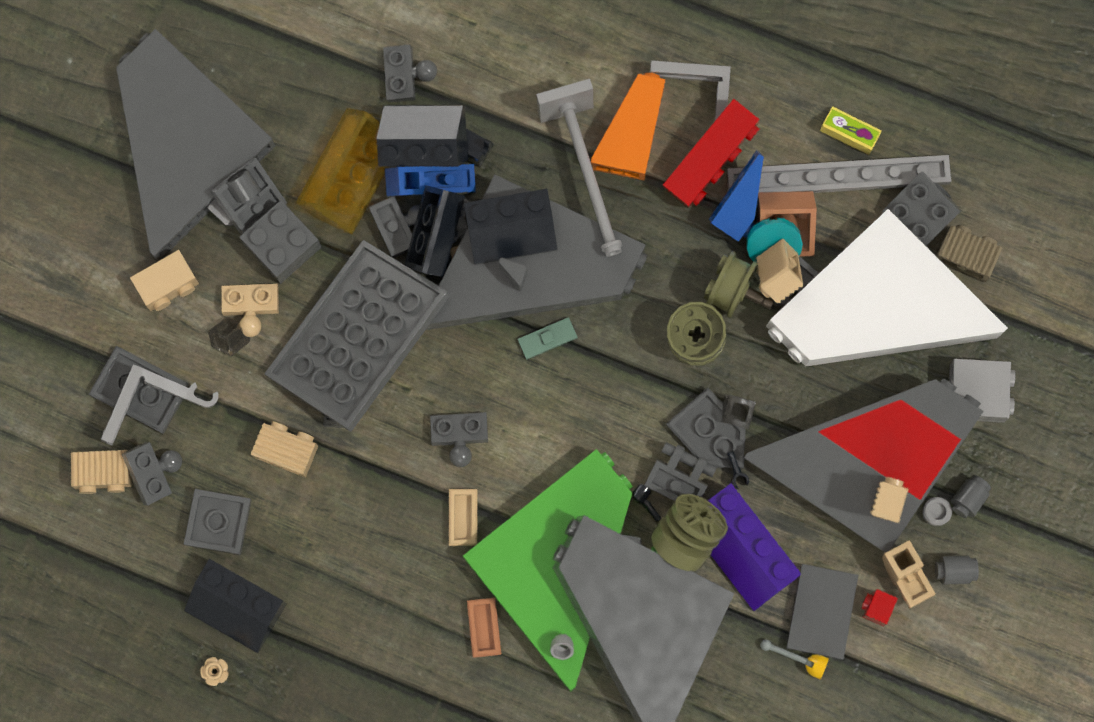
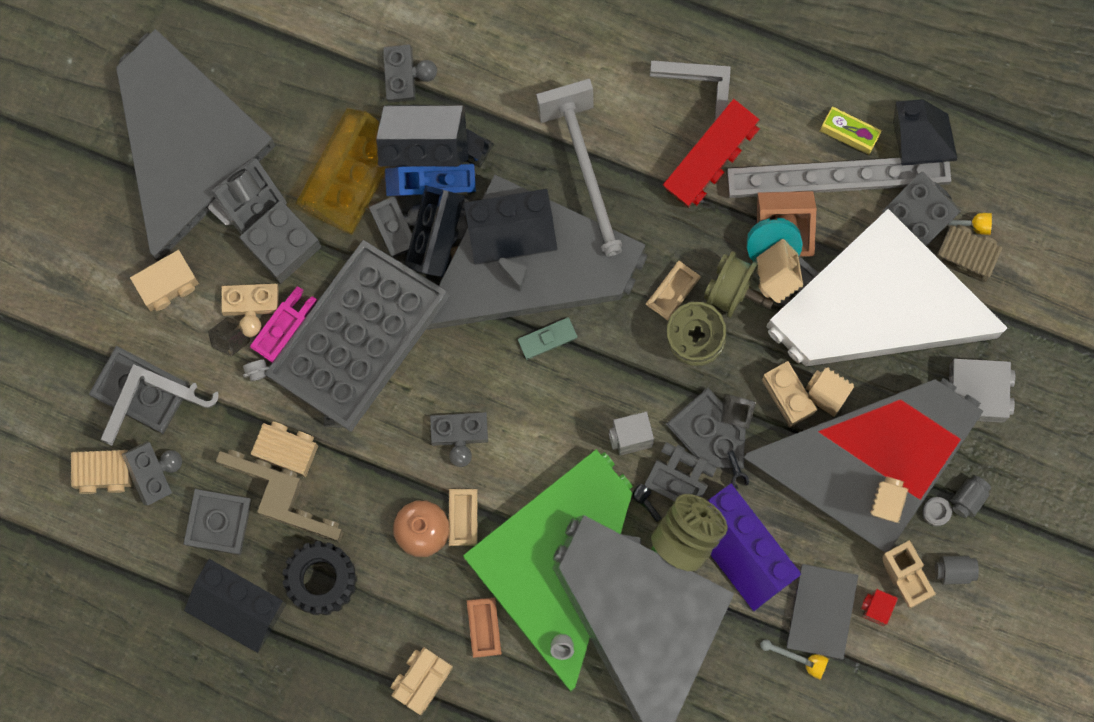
tan plate [200,657,229,686] -> none
orange slope [591,73,665,181] -> none
blue slope [709,150,764,242] -> none
none -> dark tan bracket [216,449,344,543]
none -> light grey plate [243,359,269,382]
none -> dark pink hinge [250,287,317,363]
none -> black tyre [283,541,357,616]
none -> tan brick [391,647,453,716]
none -> nougat cylinder [393,501,449,557]
none -> light grey brick [609,412,654,456]
none -> tan tile [646,261,701,321]
none -> tan brick [762,361,817,428]
none -> tan brick [806,368,854,417]
none -> black slope [893,99,957,166]
none -> yellow hinge [948,213,992,235]

